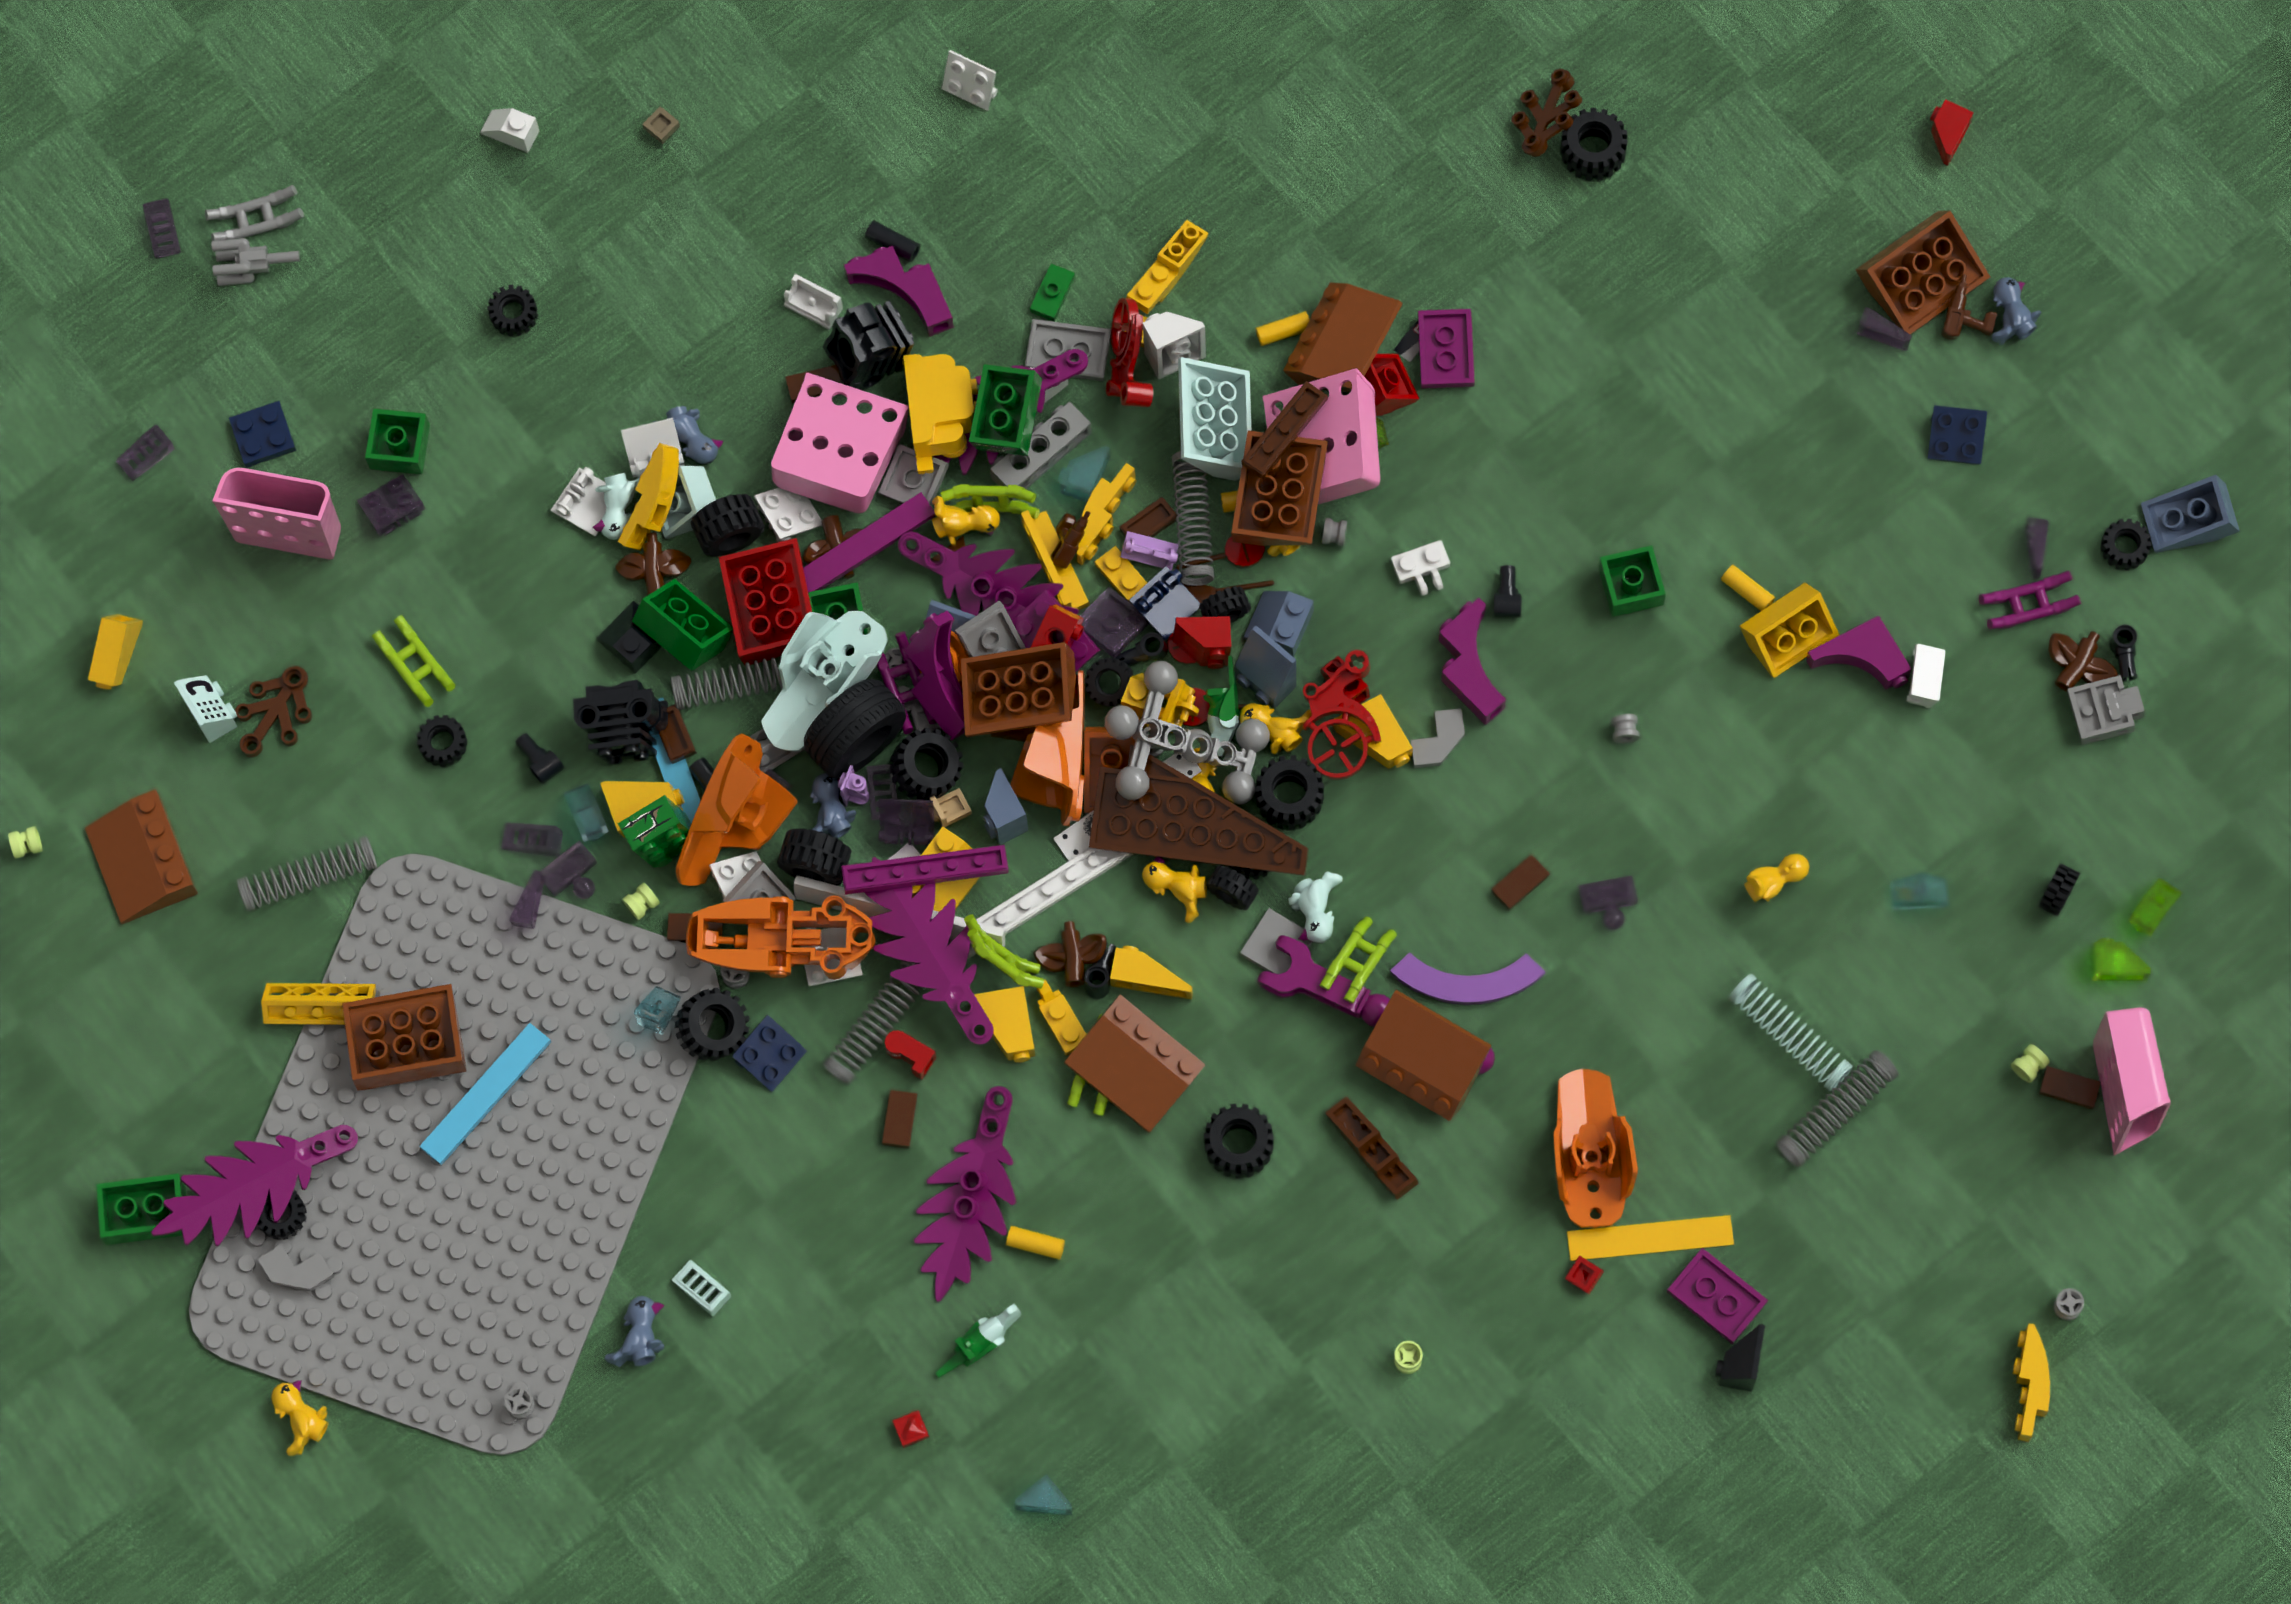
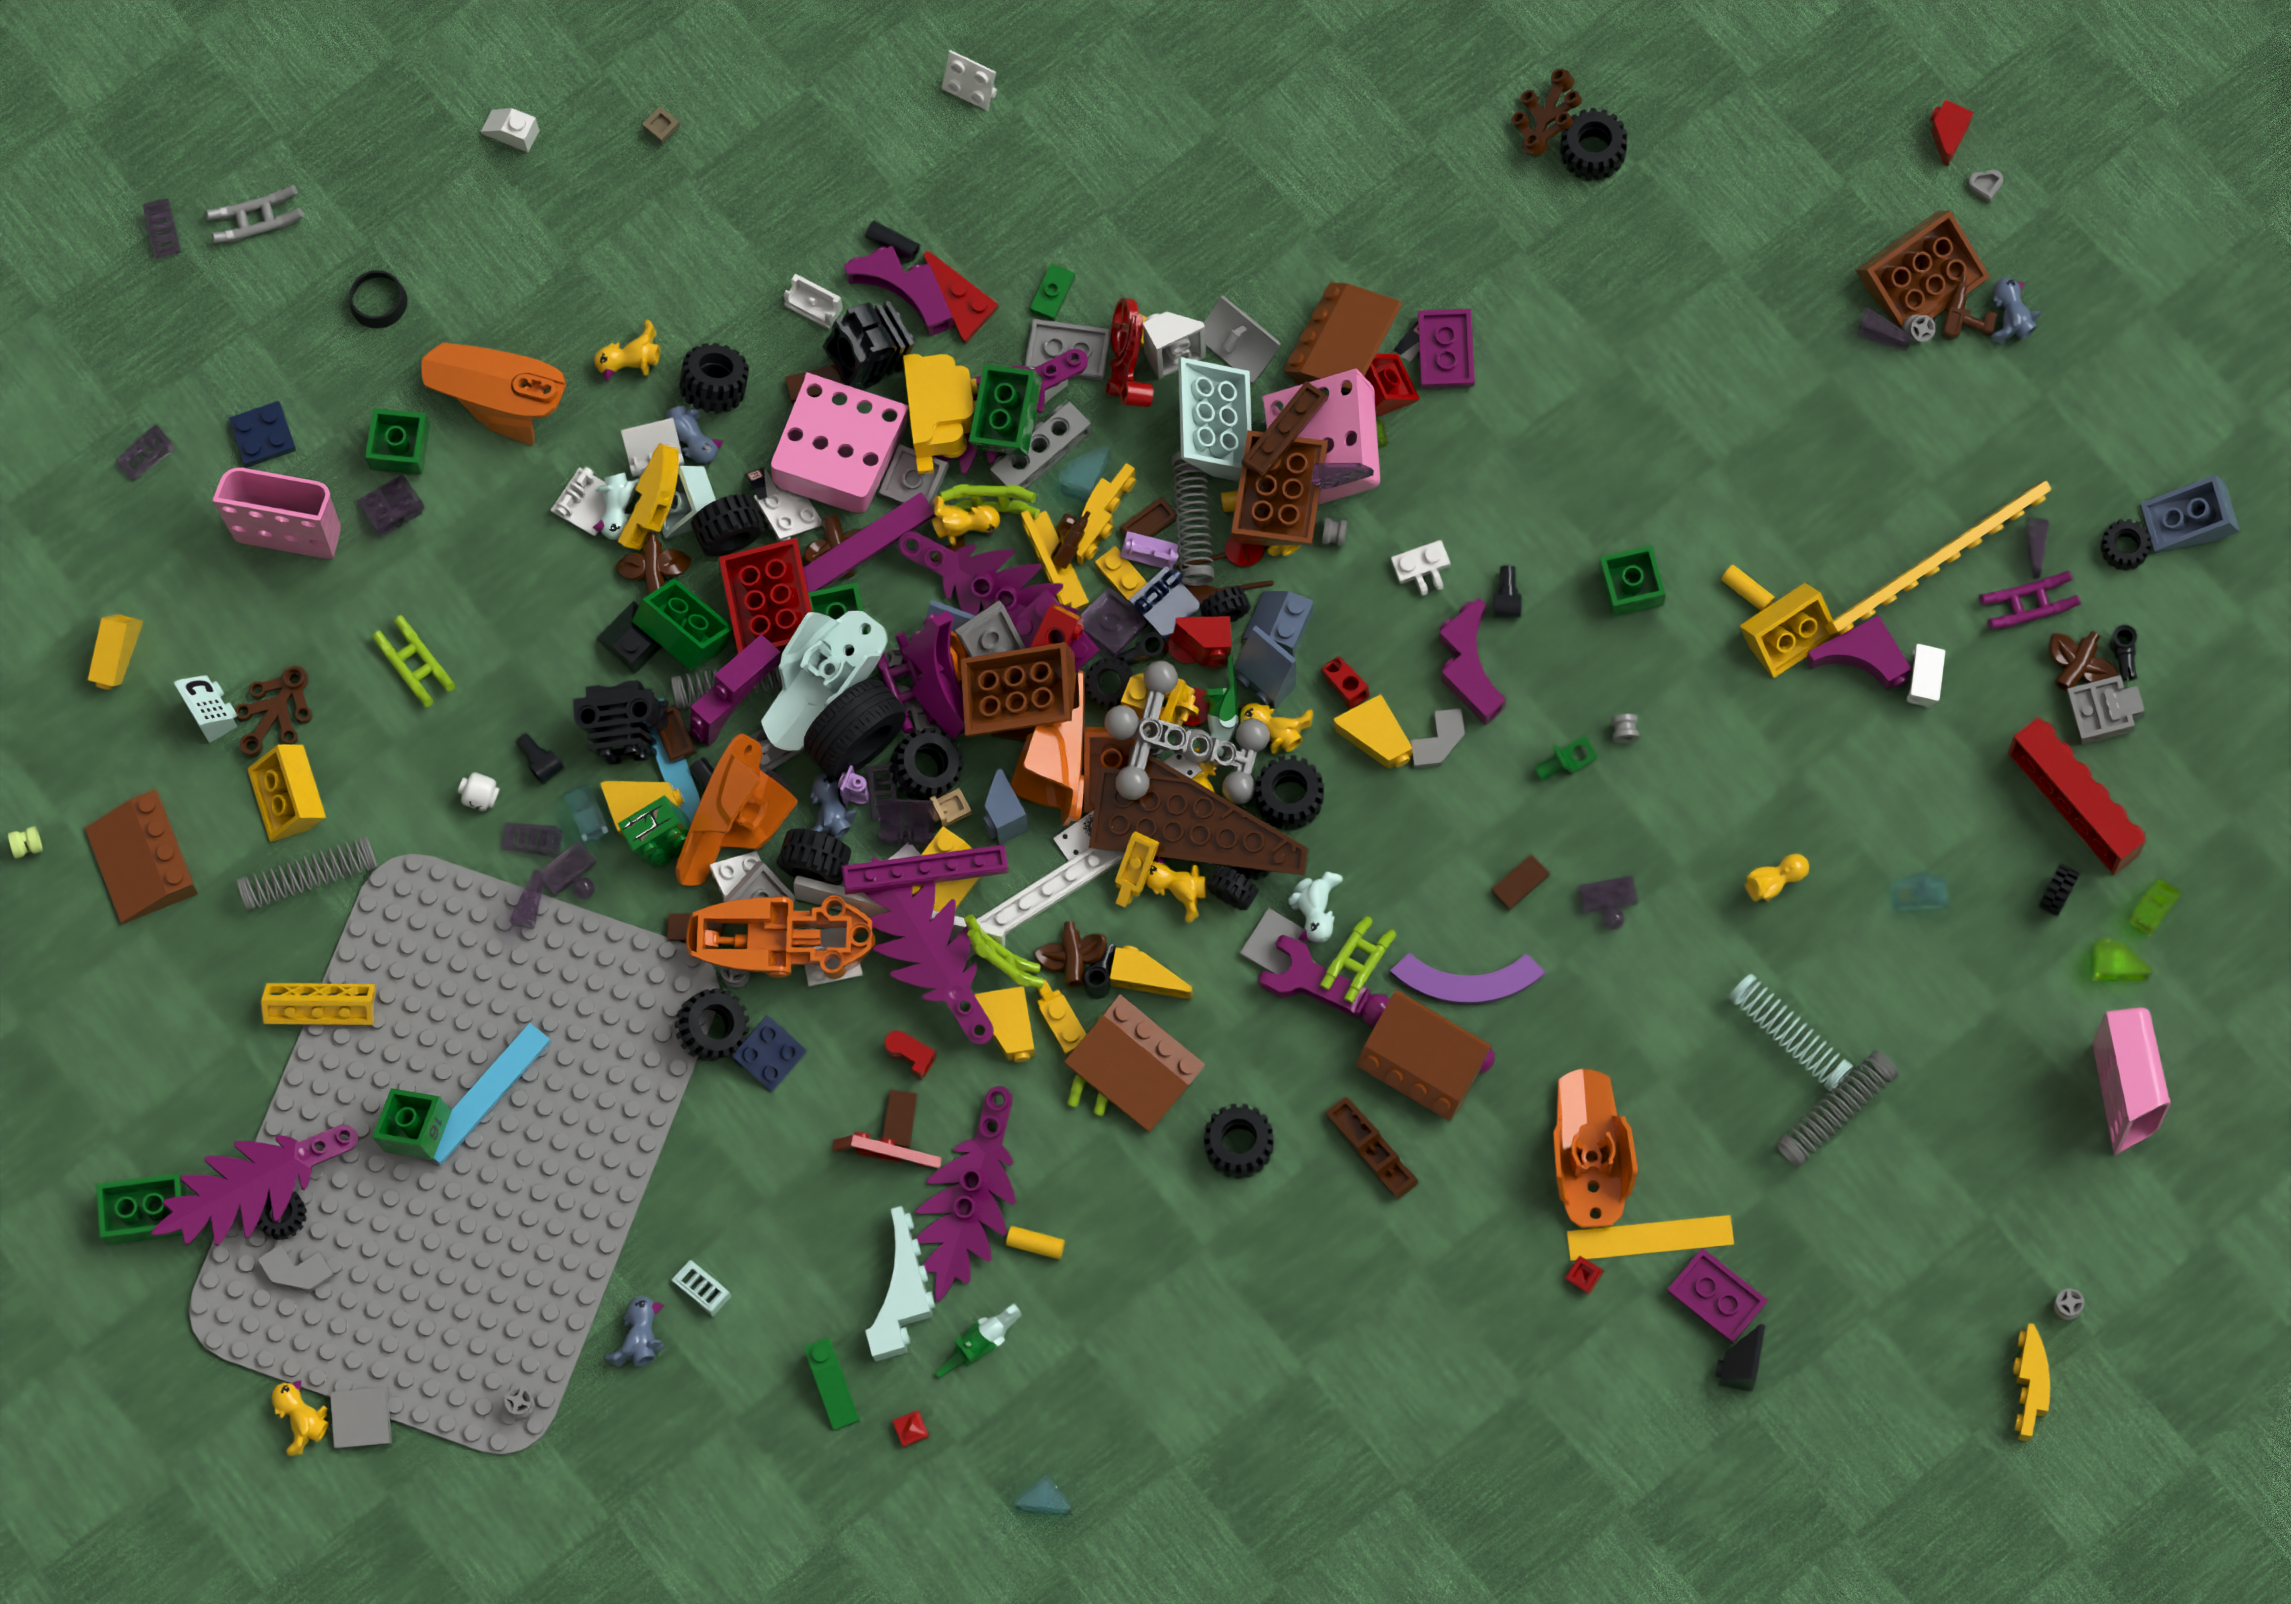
light grey plant [211,238,300,286] -> none
dark orange slope [342,984,467,1091] -> none
black tyre [417,715,467,767] -> none
black tyre [488,285,538,337] -> none
yellowish green wheel [622,882,660,920] -> none
clear light blue slope [634,986,681,1035] -> none
light grey piece [823,961,925,1084] -> none
yellow slope [1126,220,1209,315] -> none
yellow piece [1255,311,1310,347] -> none
red piece [1302,650,1381,780] -> none
yellowish green wheel [1394,1341,1423,1374] -> none
dark blue hinge [1928,405,1988,464] -> none
yellowish green wheel [2011,1044,2050,1083] -> none
reddish brown tile [2039,1066,2101,1110] -> none
none -> yellow slope [247,745,326,842]
none -> light grey tile [330,1387,392,1448]
none -> black tyre [350,270,407,329]
none -> green brick [372,1088,452,1160]
none -> orange piece [421,343,566,446]
none -> white head [457,772,499,812]
none -> yellow animal [594,319,660,382]
none -> black tyre [679,343,749,414]
none -> magenta arch [690,634,780,747]
none -> sticker [744,467,779,500]
none -> green slope [803,1337,860,1431]
none -> wing [832,1132,942,1169]
none -> light aqua arch [865,1206,936,1362]
none -> red wing [923,250,998,344]
none -> yellow hinge [1115,831,1160,907]
none -> light grey shield [1203,296,1280,383]
none -> clear purple slope [1312,463,1374,489]
none -> green bracket [1534,736,1598,781]
none -> yellow plate [1824,481,2052,635]
none -> light grey wheel [1902,314,1936,342]
none -> light grey tile [1968,170,2003,203]
none -> red brick [2008,717,2146,875]

